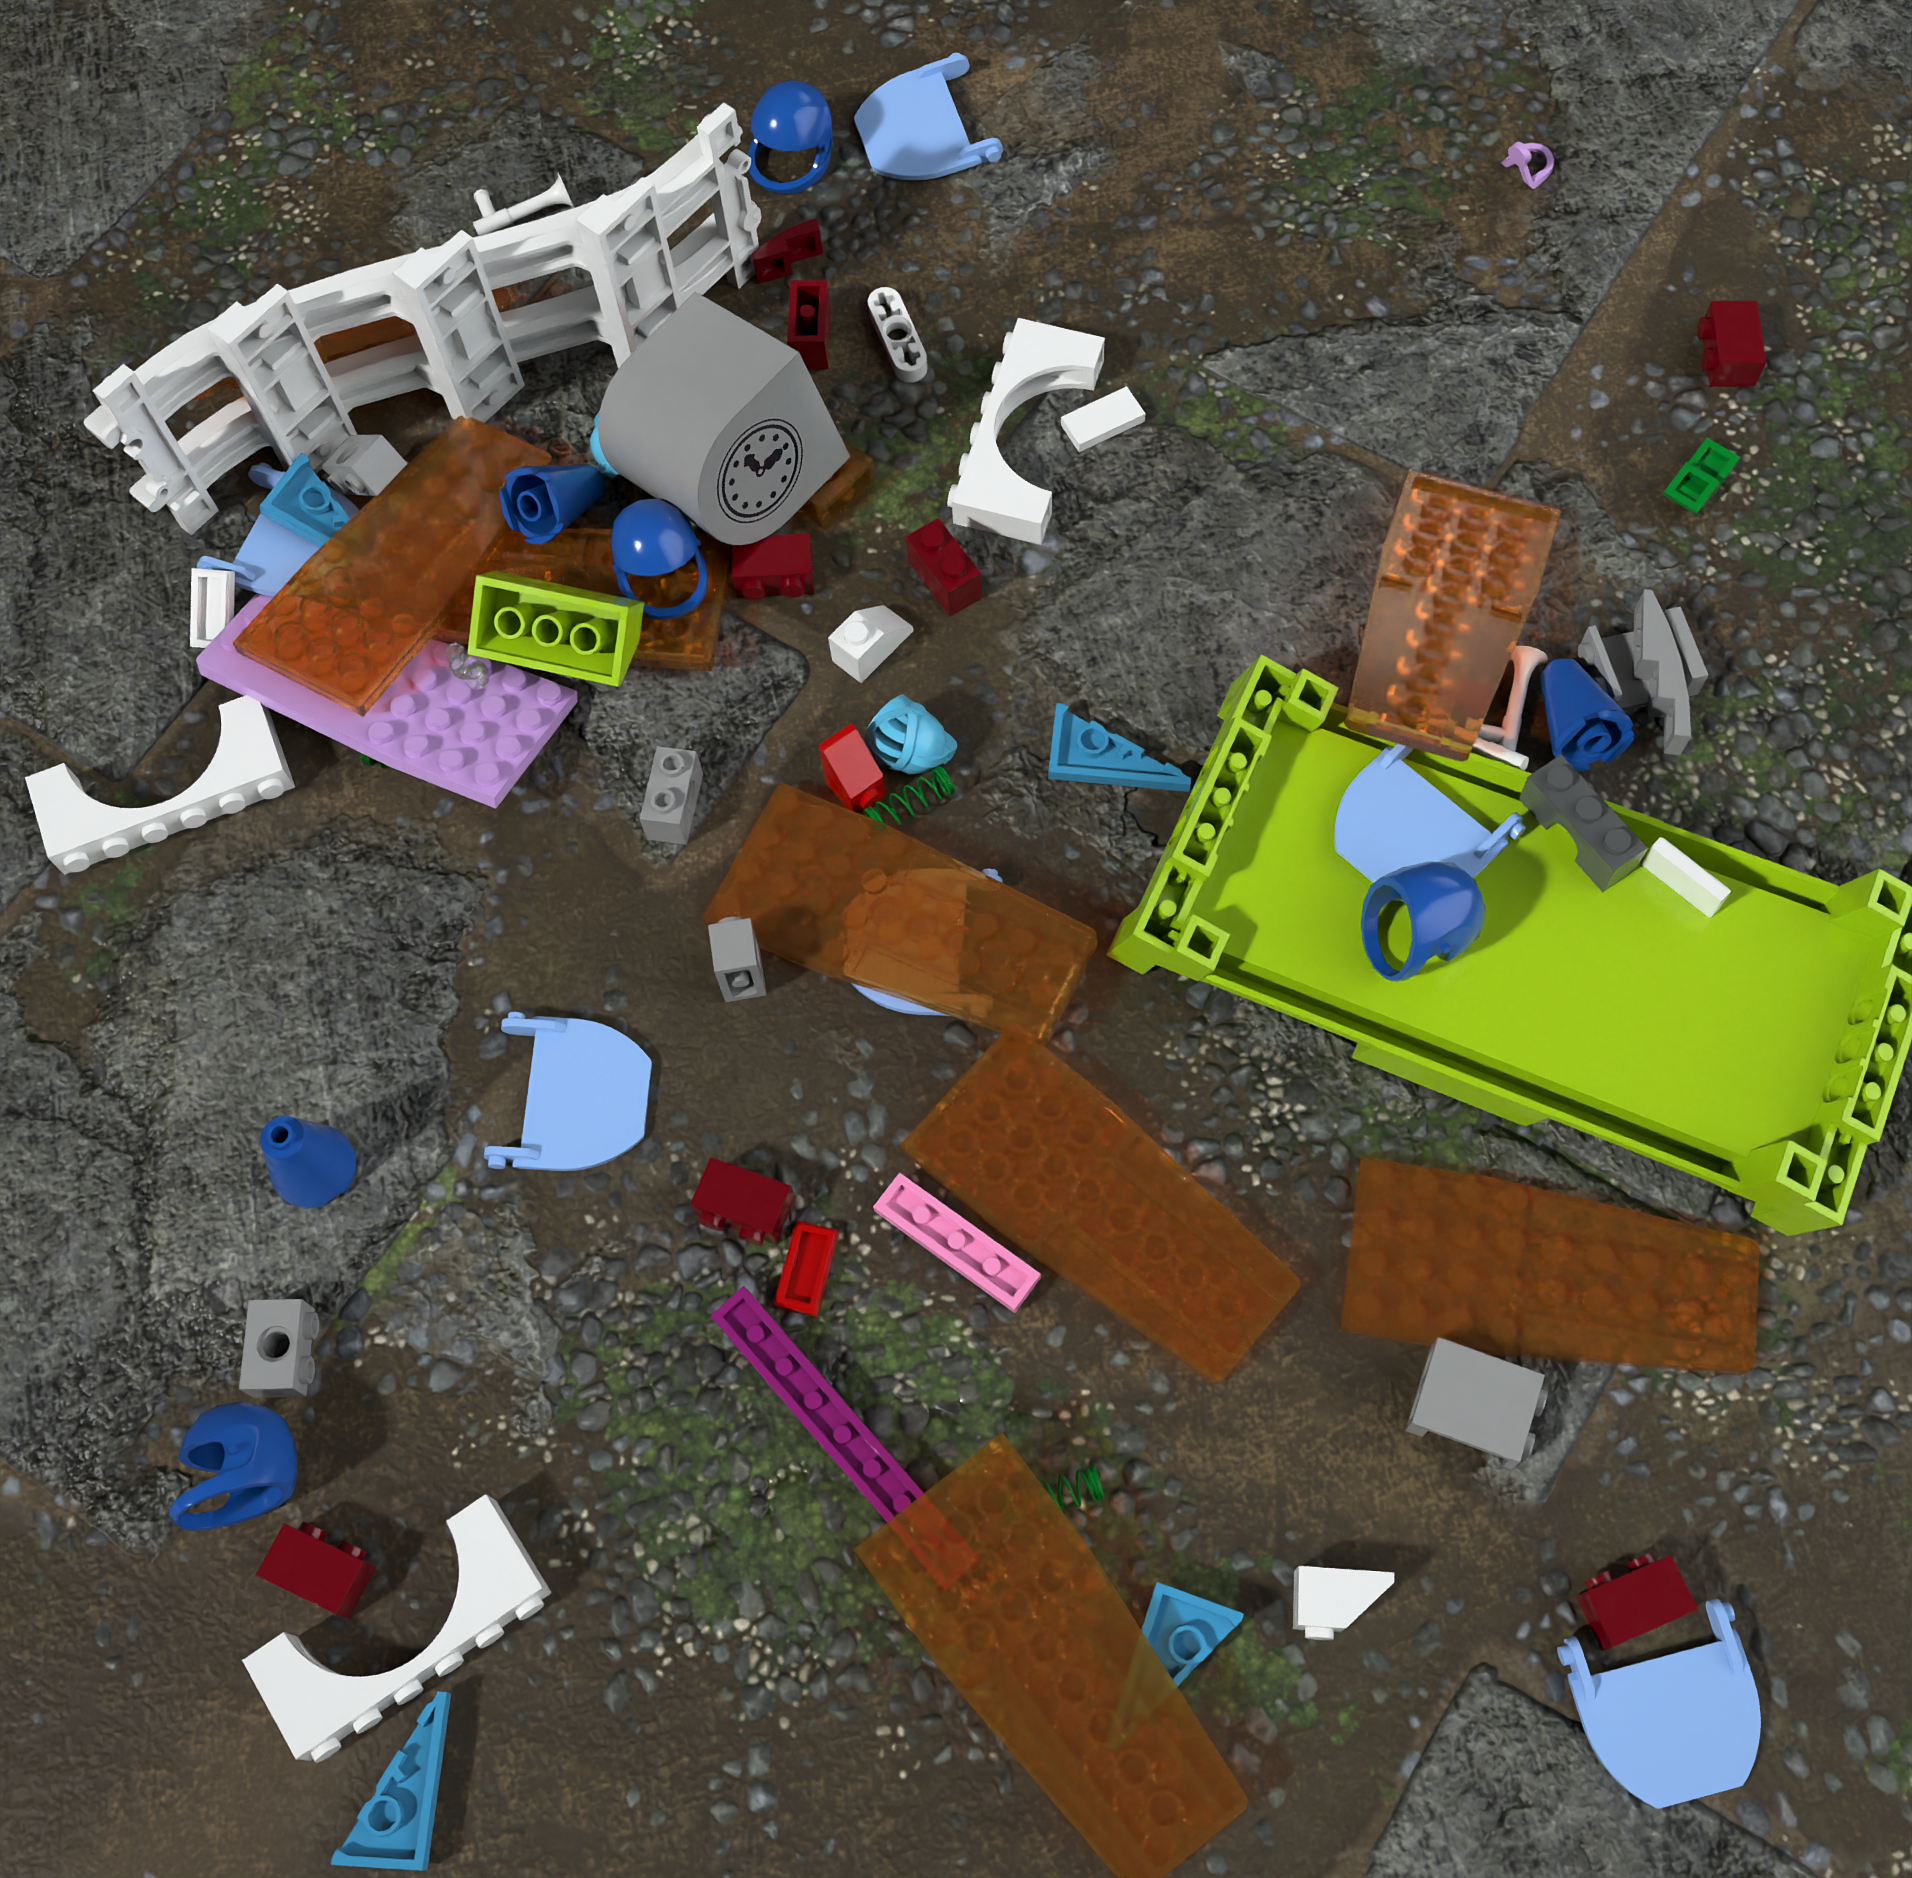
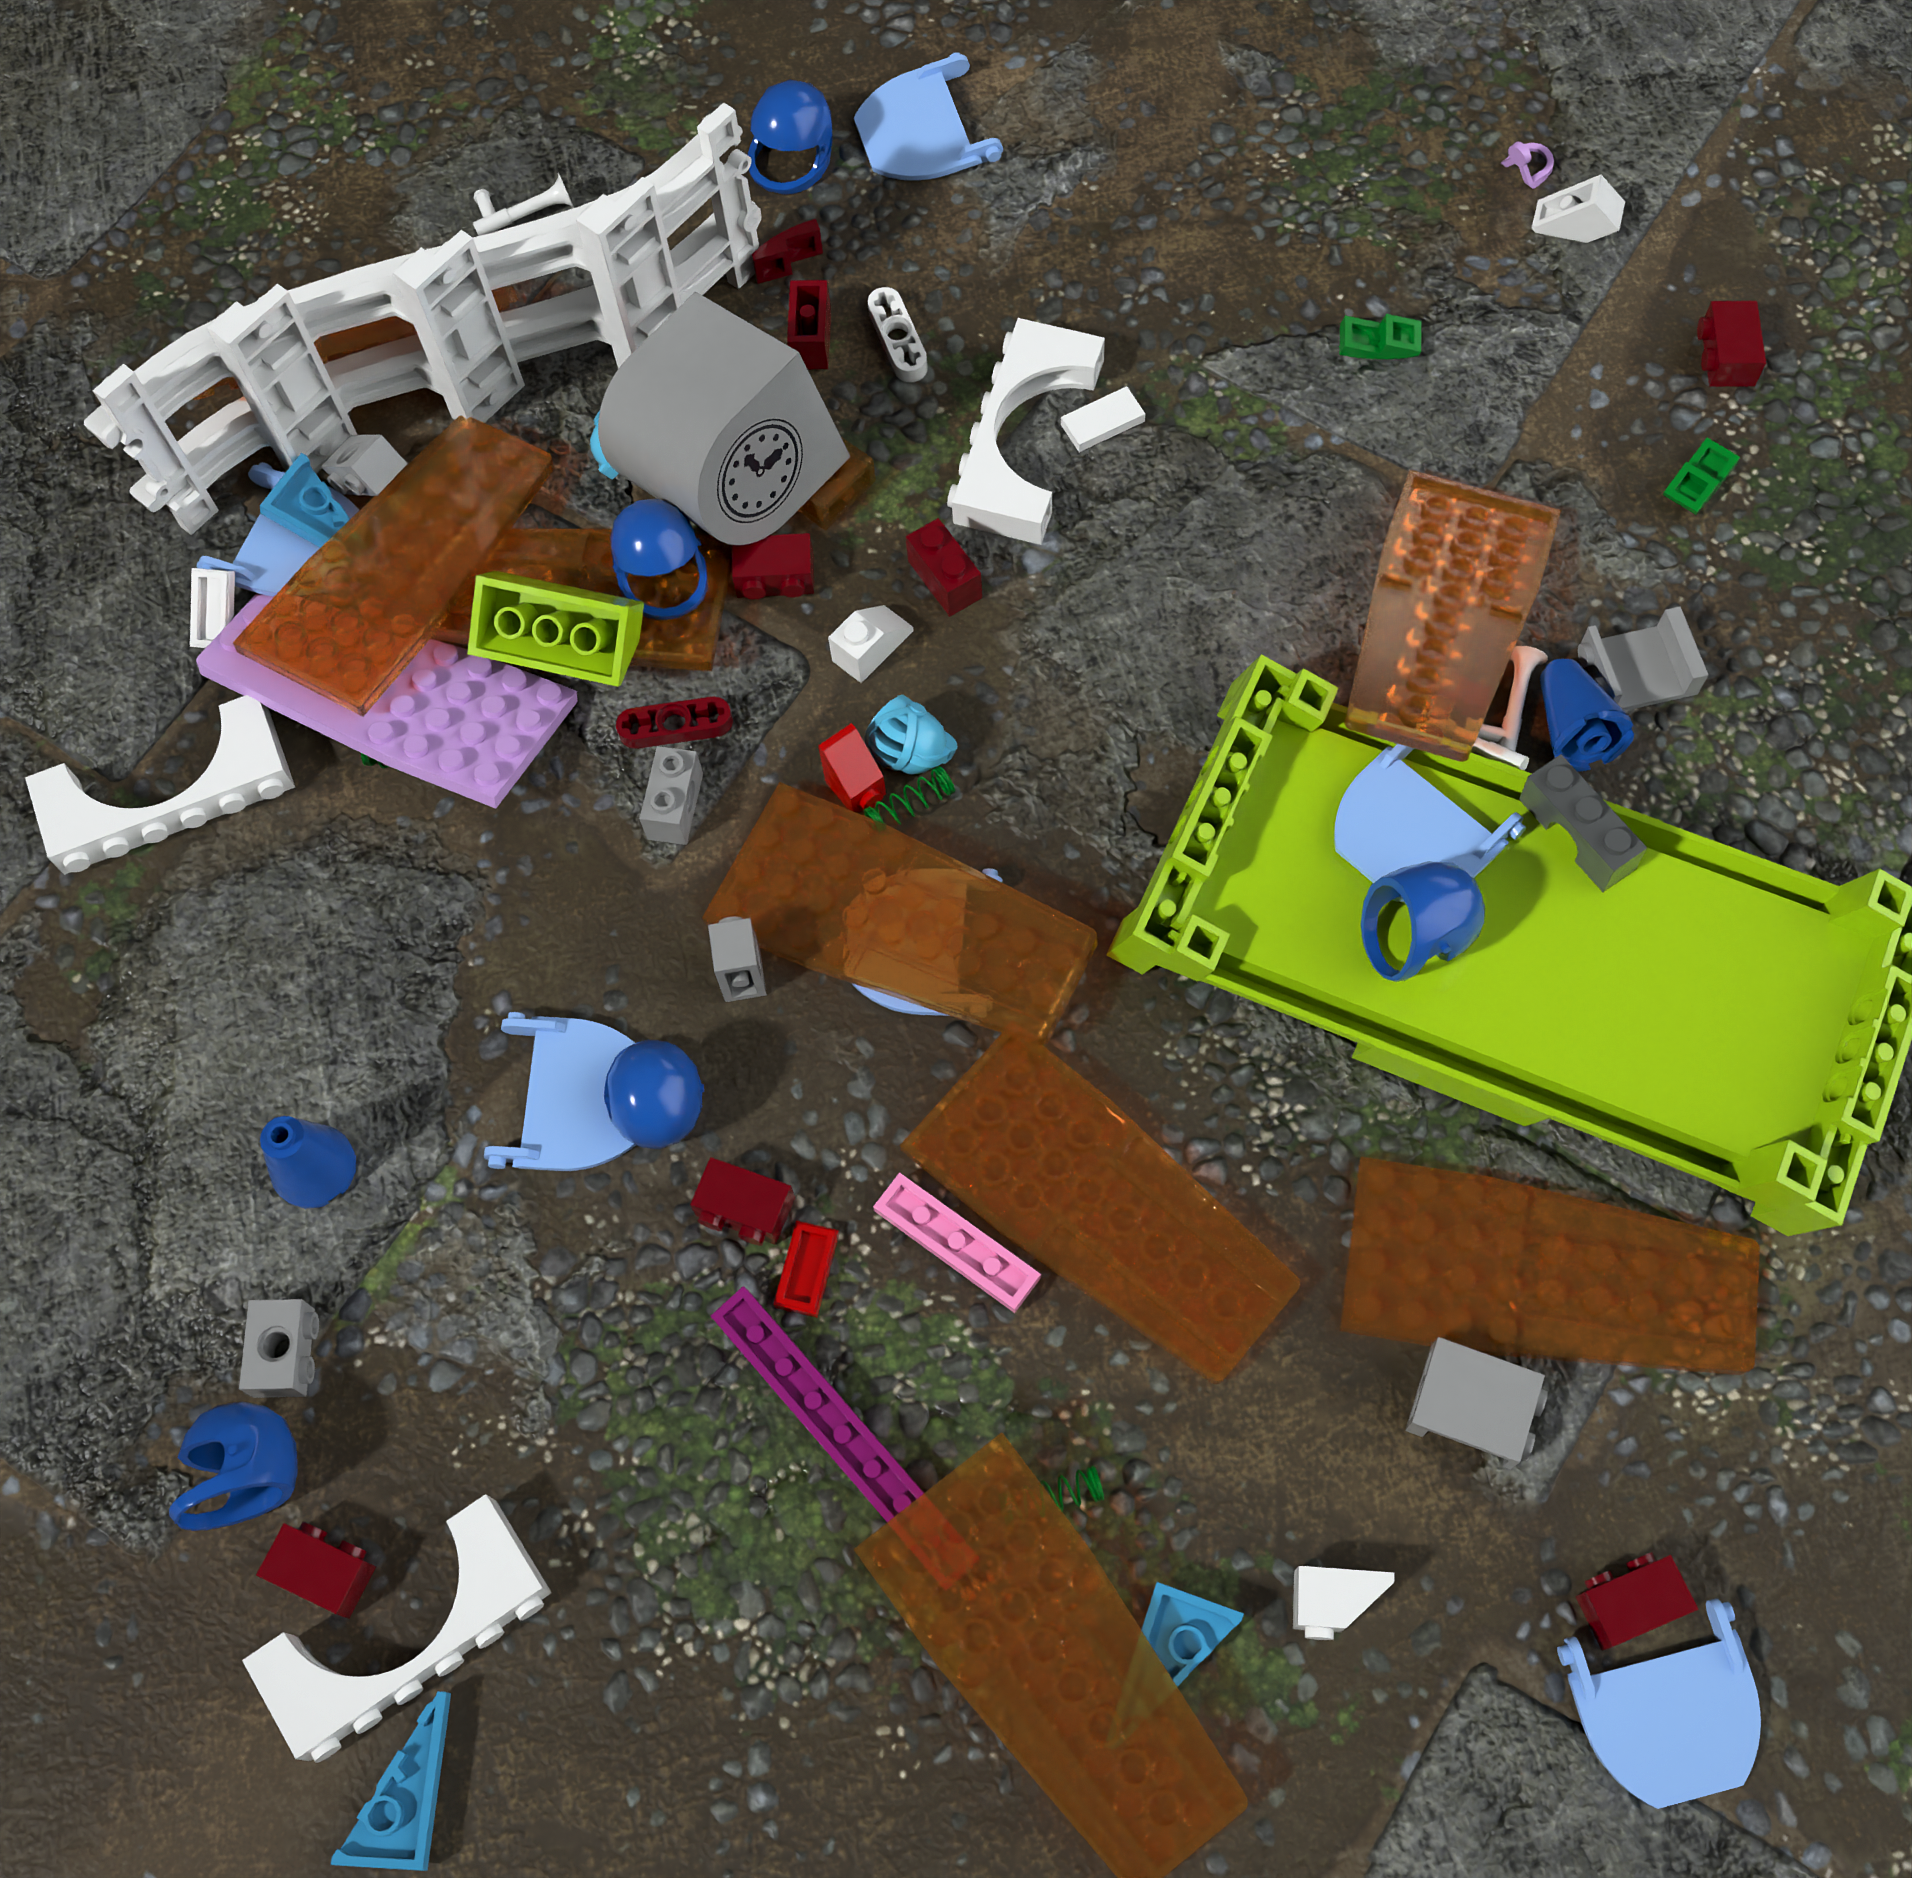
clear arm [445,643,489,690] -> none
blue cone [499,464,605,545] -> none
dark azure wing [1048,703,1191,792] -> none
light grey slope [1633,589,1691,755] -> none
white tile [1641,837,1731,918] -> none
none -> blue piece [604,1039,704,1149]
none -> dark red beam [616,696,733,749]
none -> green slope [1339,314,1421,359]
none -> white slope [1532,174,1625,243]

